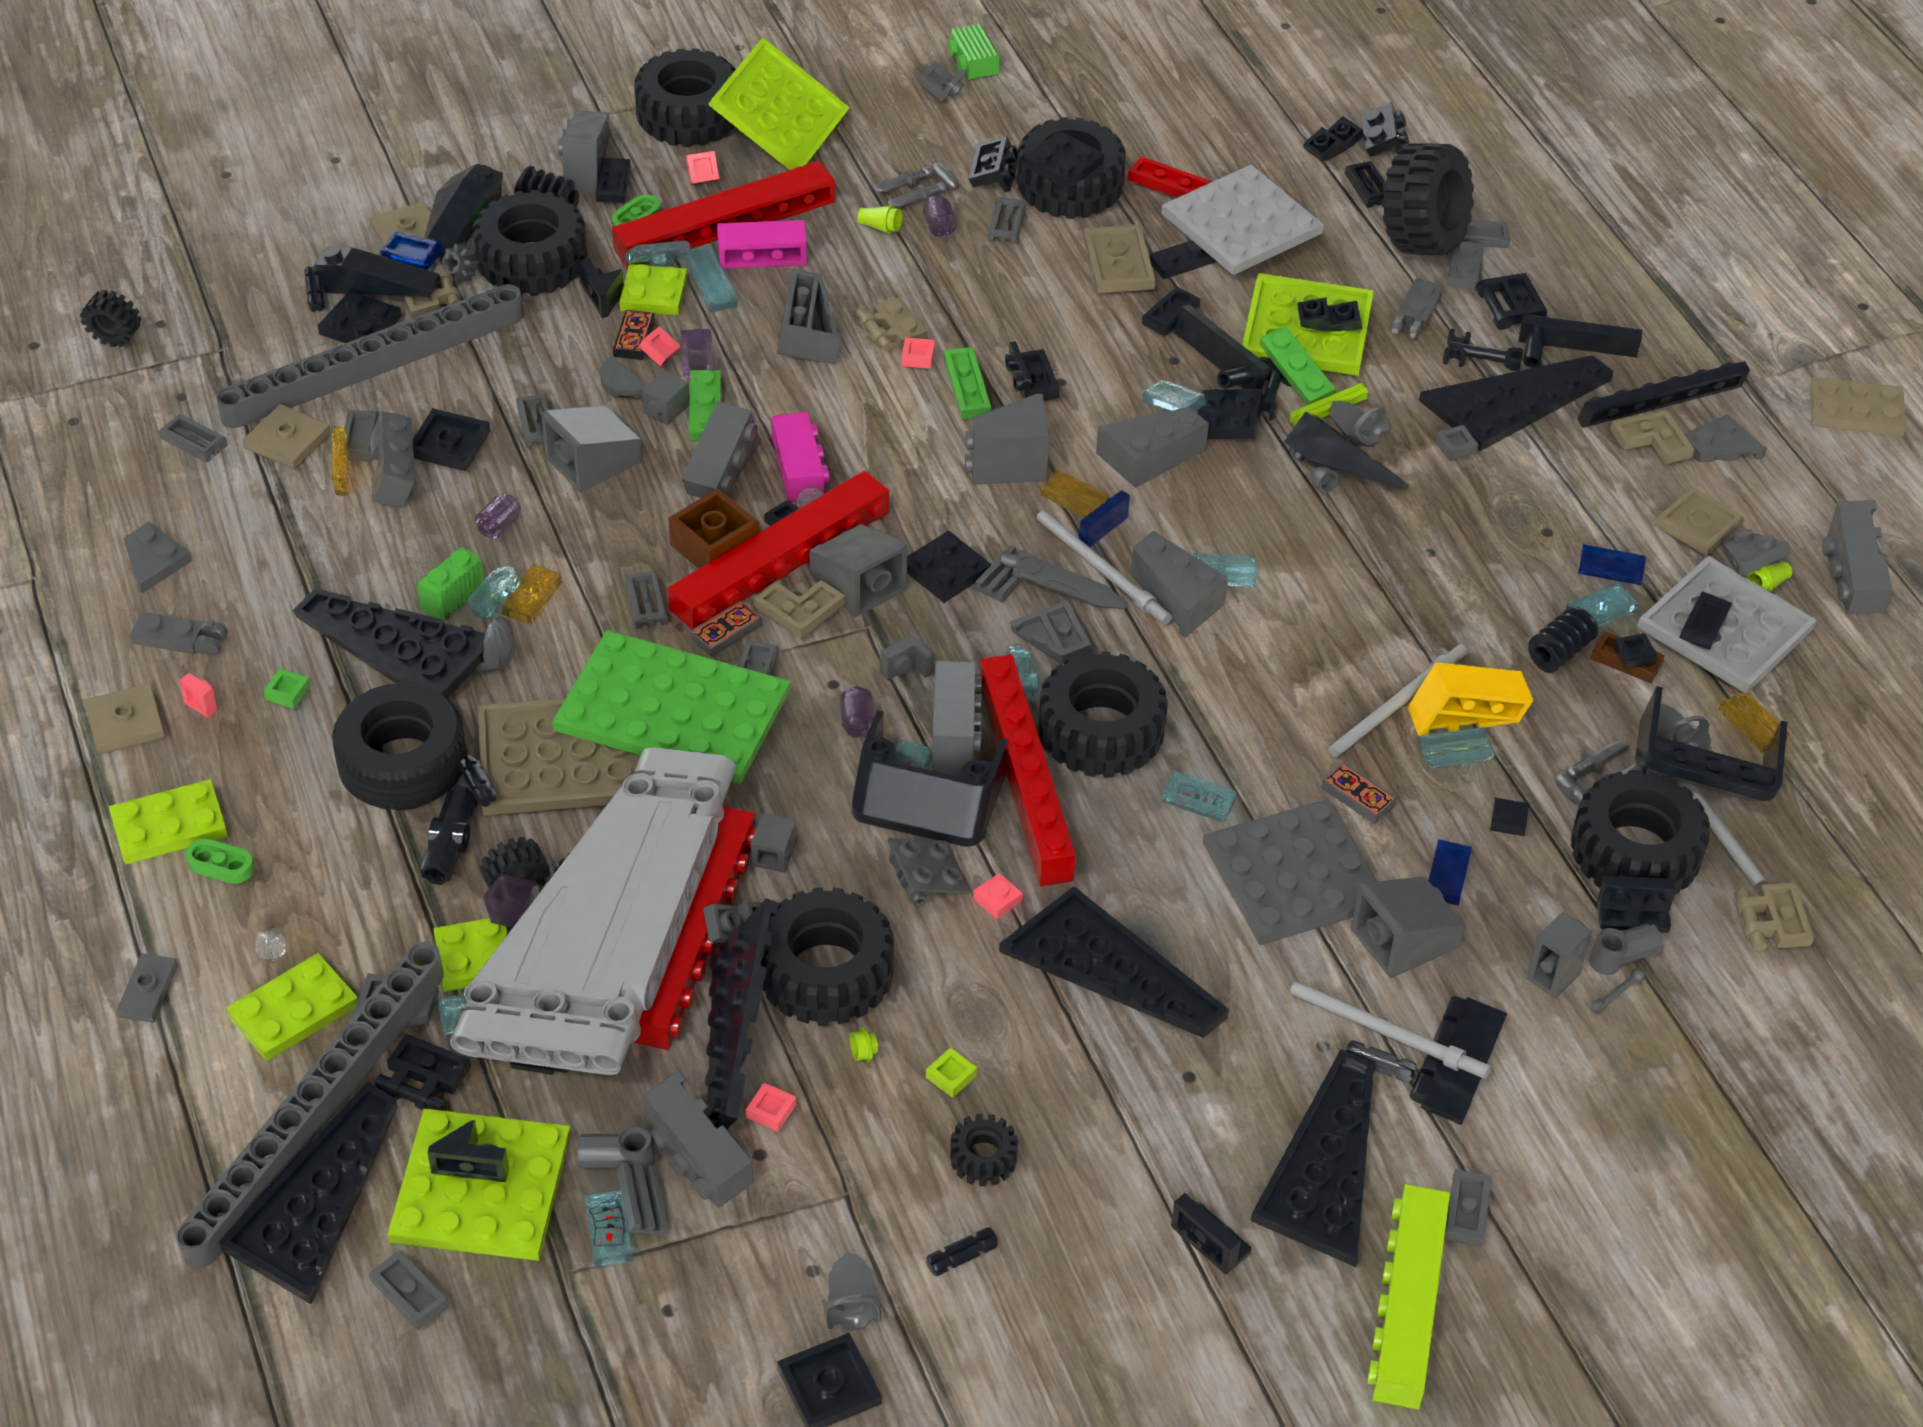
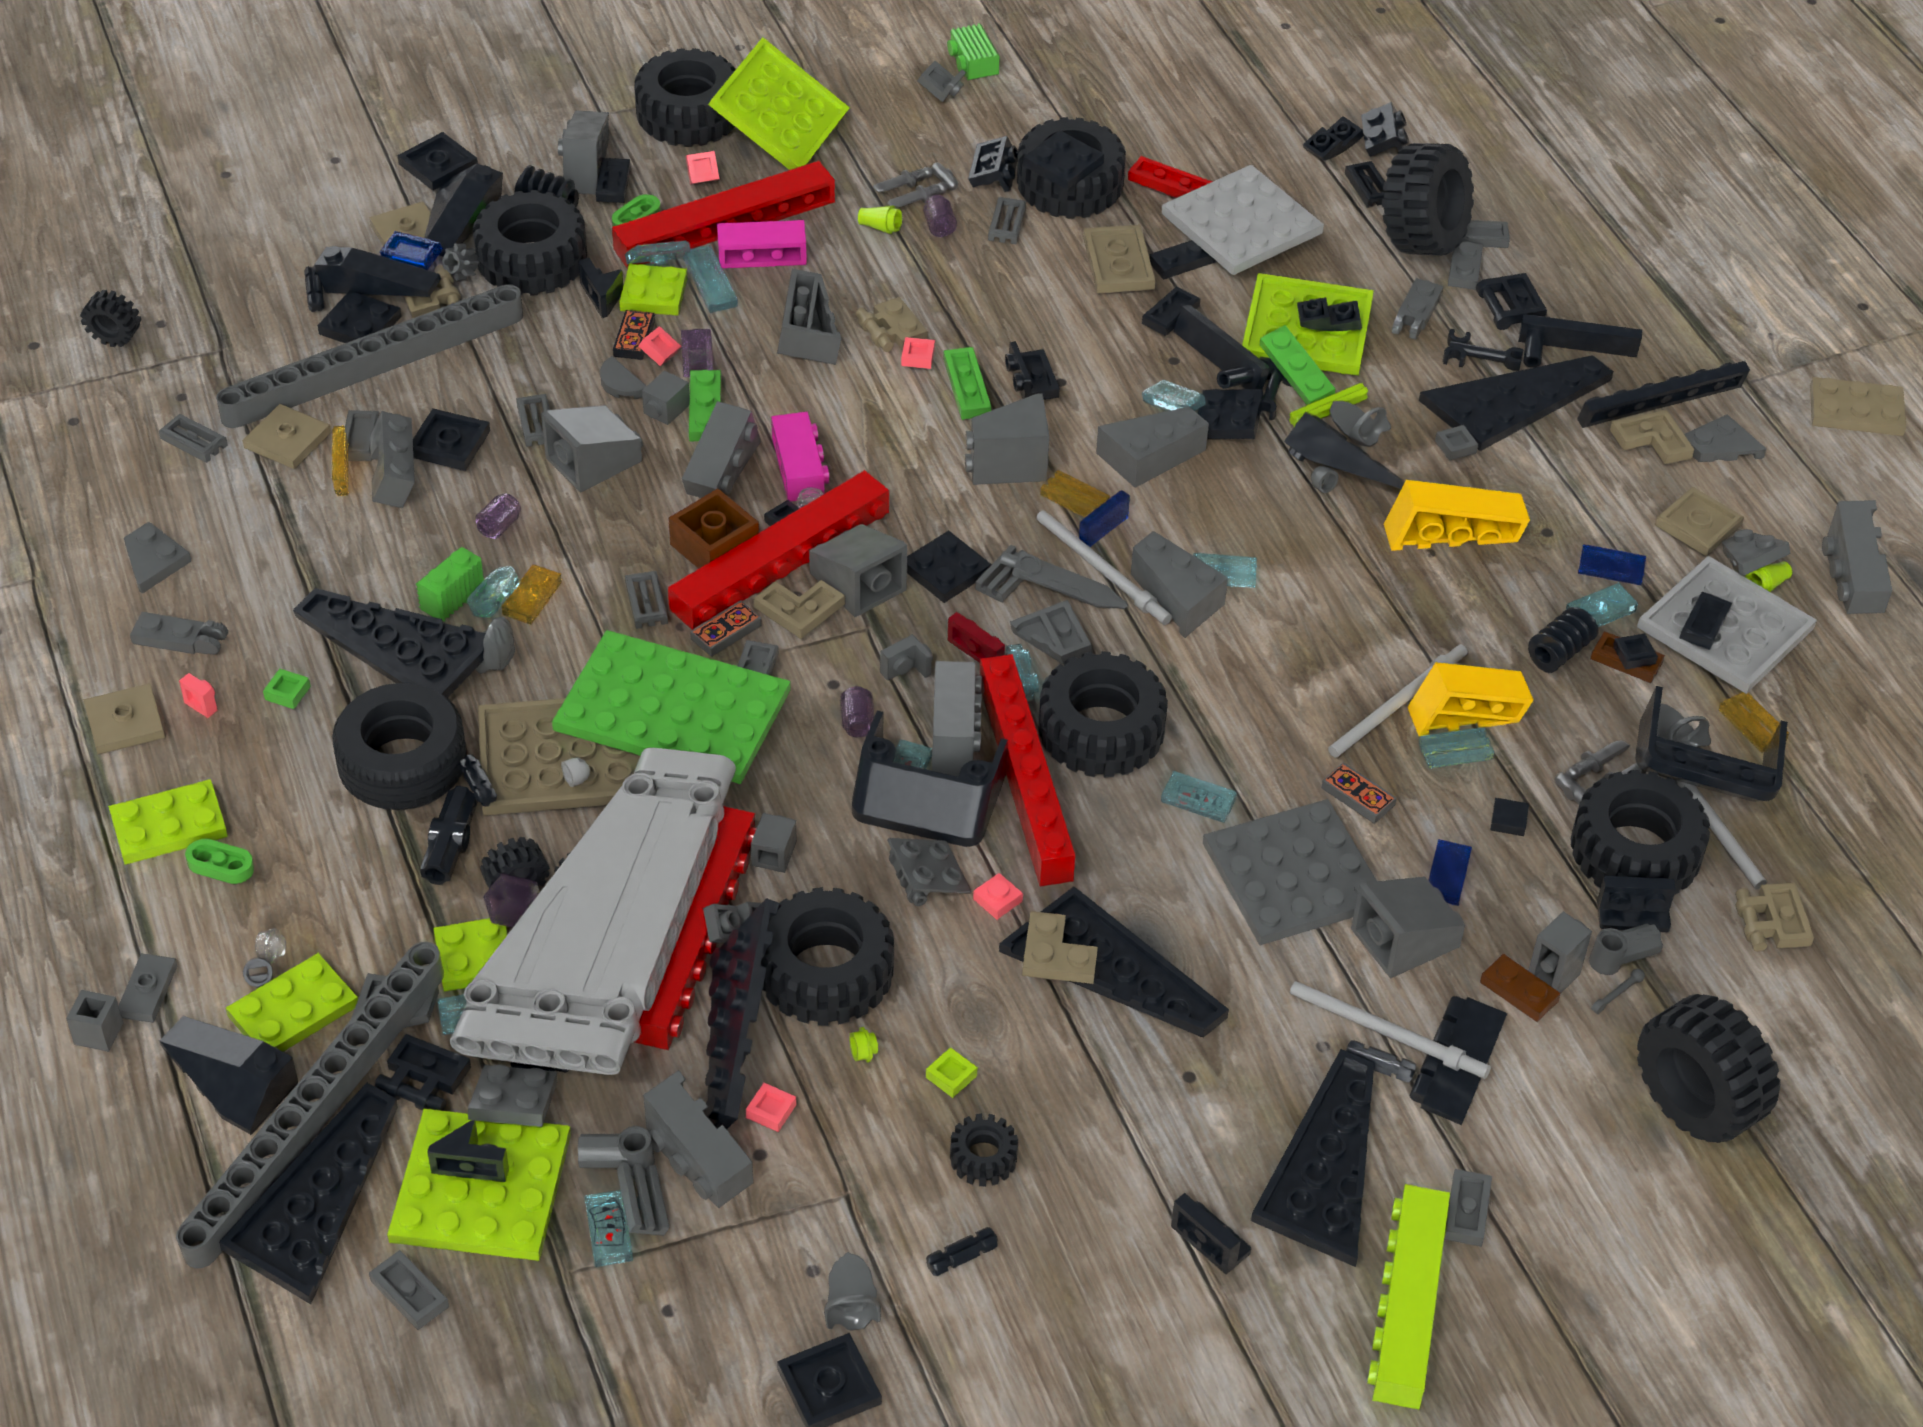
none -> dark grey brick [66,990,123,1052]
none -> black wedge [159,1016,298,1135]
none -> hinge [243,957,273,987]
none -> black plate [397,132,478,191]
none -> dark grey plate [468,1065,557,1127]
none -> light grey hinge [561,757,590,787]
none -> dark red plate [947,612,1005,663]
none -> dark tan plate [1022,911,1098,984]
none -> yellow wedge [1384,480,1530,551]
none -> reddish brown plate [1480,954,1561,1022]
none -> black tyre [1637,994,1780,1143]

